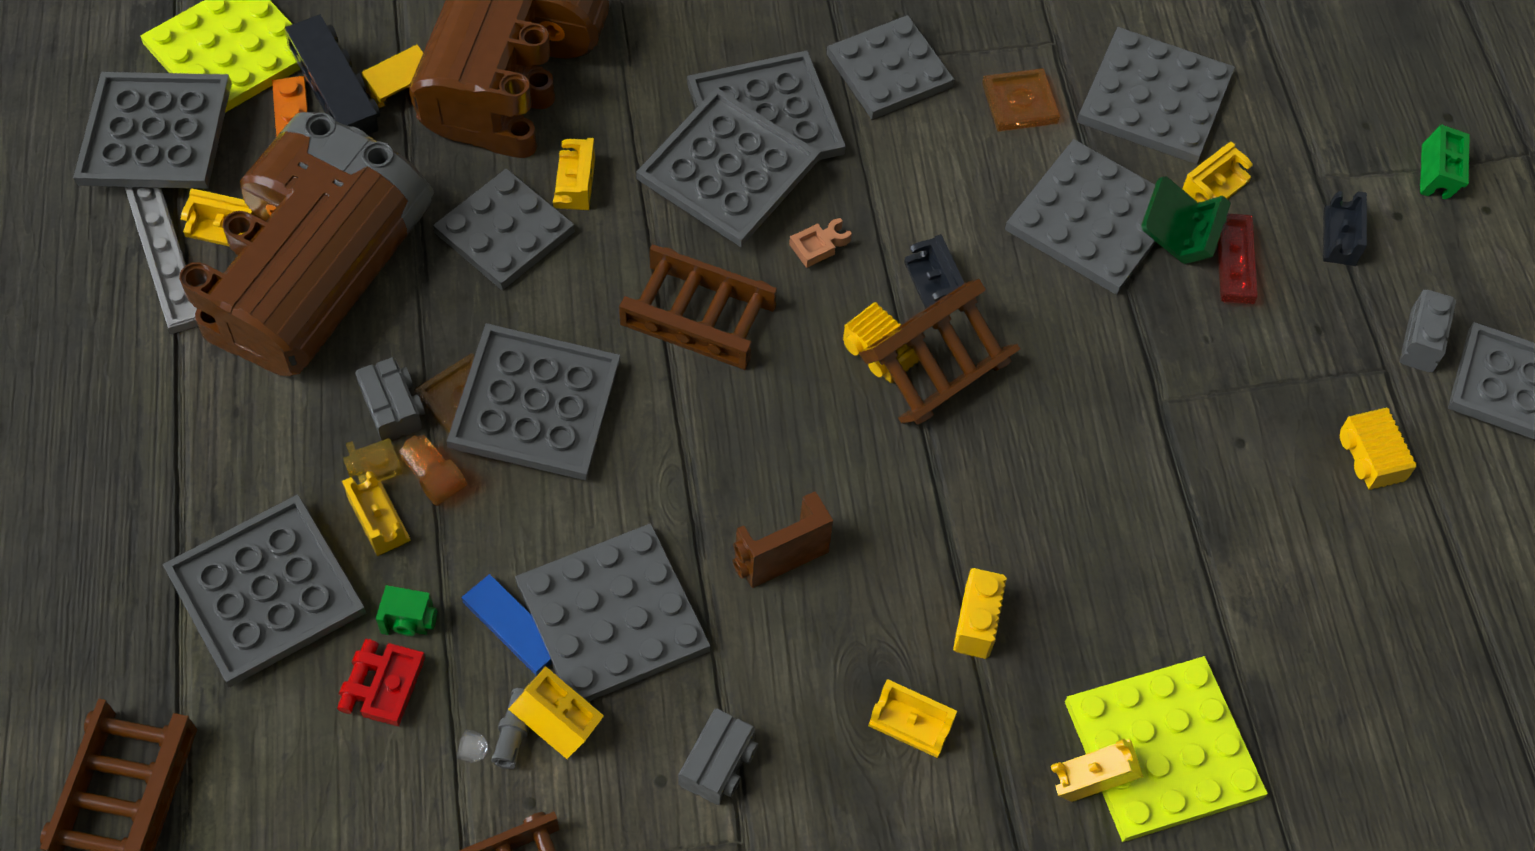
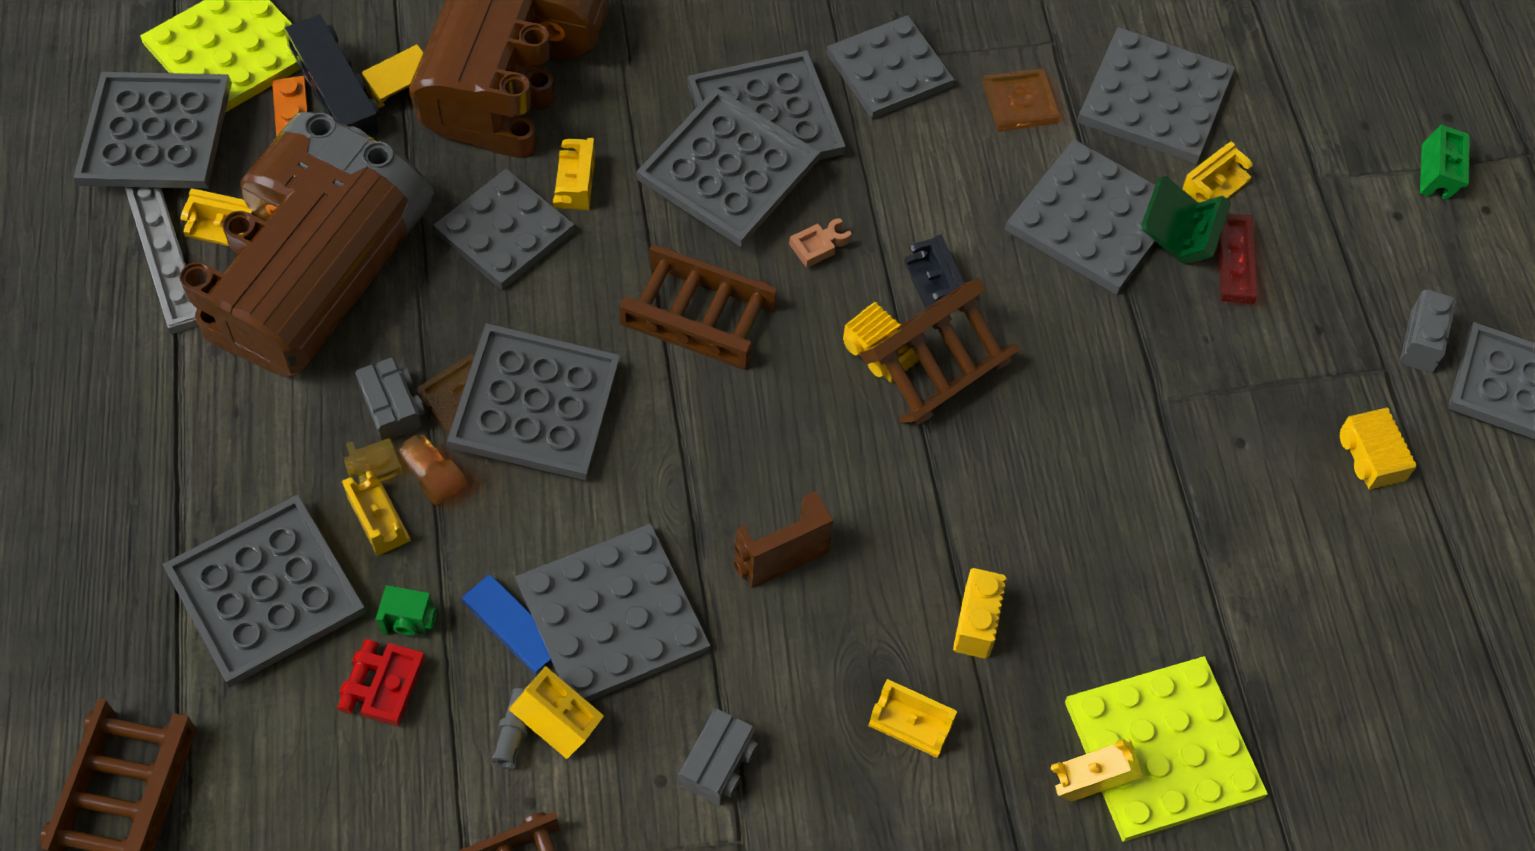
clear hinge [457,729,488,762] -> none
black hinge [1323,191,1367,266] -> none

